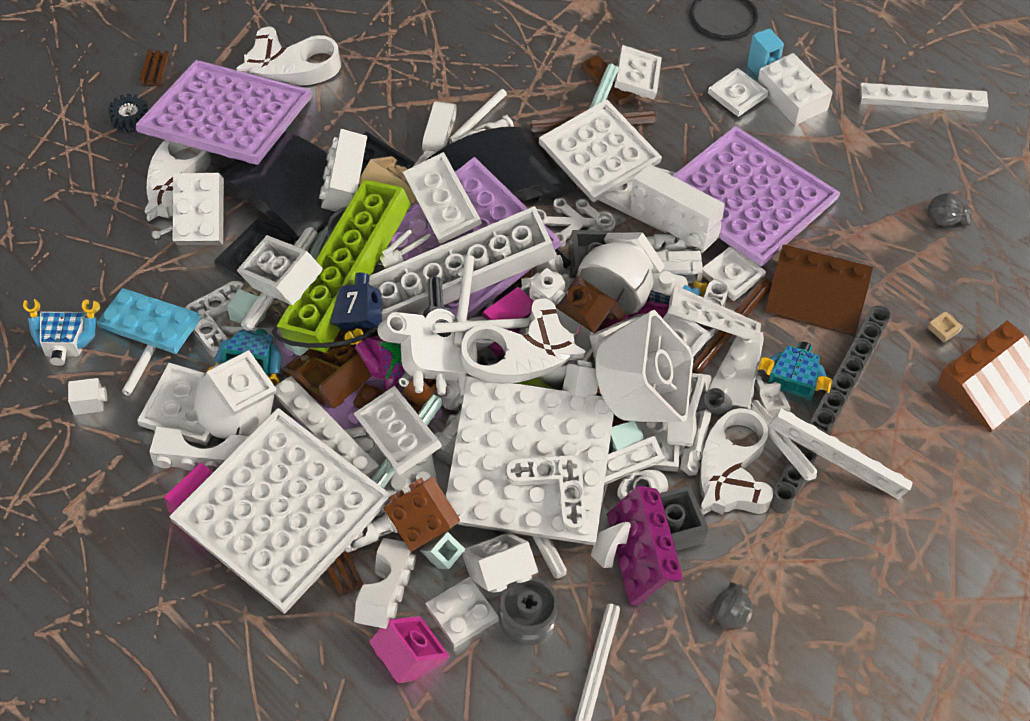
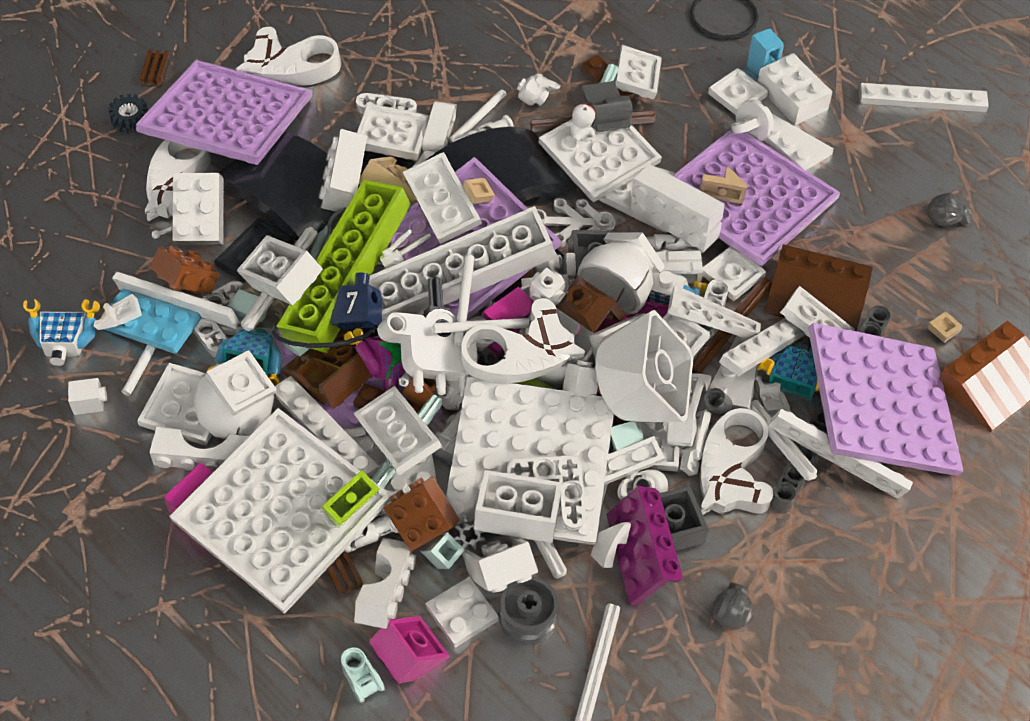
none -> white slope [93,294,142,330]
none -> white tile [112,272,239,329]
none -> dark orange brick [150,246,220,295]
none -> lime brick [321,470,380,529]
none -> light aqua piece [341,647,385,704]
none -> white beam [356,93,417,114]
none -> white plate [357,103,430,161]
none -> dark grey gear [454,516,485,549]
none -> tan plate [463,178,495,204]
none -> white brick [474,470,562,543]
none -> white head [516,74,560,106]
none -> white tile [563,253,576,278]
none -> white animal [564,104,595,141]
none -> dark grey piece [581,81,633,133]
none -> tan slope [699,167,747,204]
none -> white plate [719,318,806,376]
none -> white tile [731,99,774,142]
none -> white wing [764,113,834,170]
none -> white plate [780,286,855,337]
none -> lavender plate [808,322,964,476]

